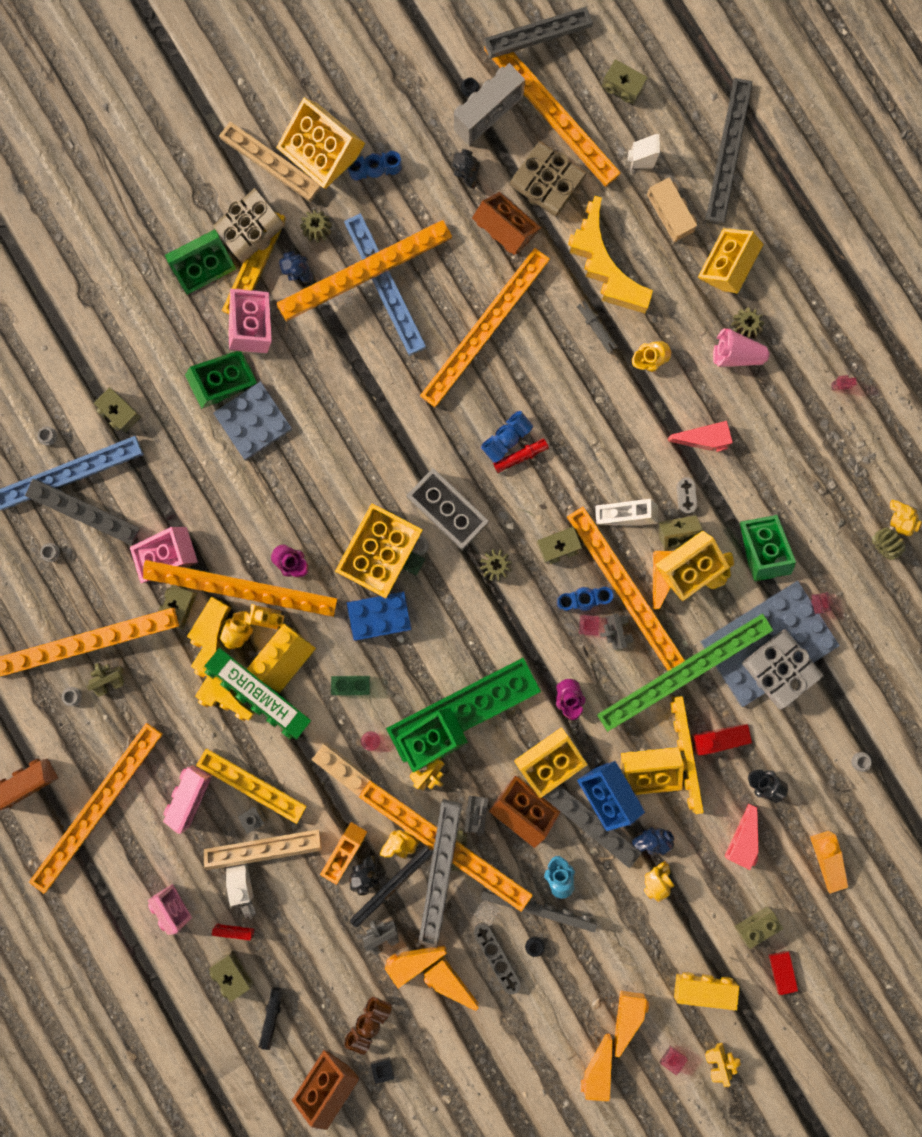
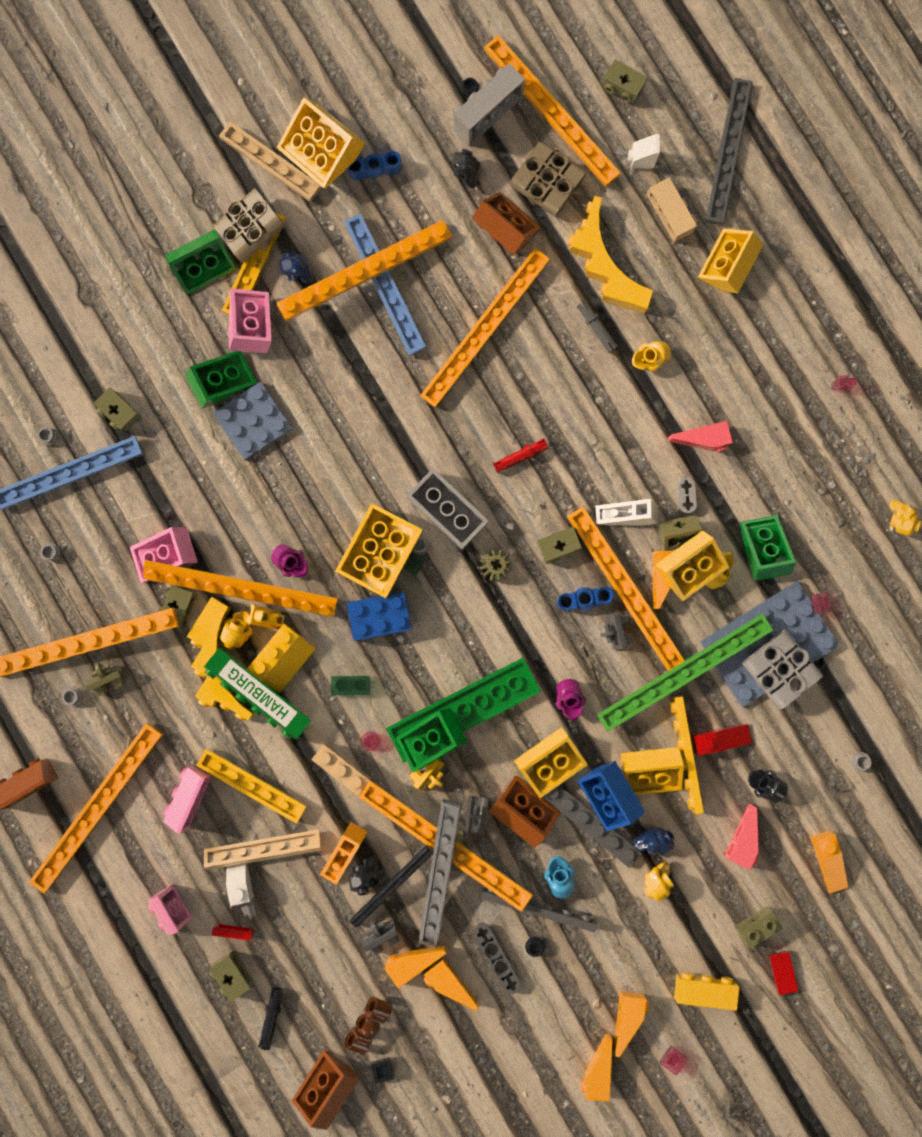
dark grey plate [25,479,140,545] -> none
dark grey brick [238,804,268,834] -> none
olive gear [300,209,332,243] -> none
yellow head [380,830,420,859] -> none
blue piece [481,411,533,463] -> none
dark grey plate [483,7,593,59] -> none
clear pink plate [578,615,600,636] -> none
yellow hips [705,1043,741,1087] -> none
bright pink cone [713,328,769,367] -> none
olive gear [731,307,765,339] -> none
olive gear [872,527,906,560] -> none

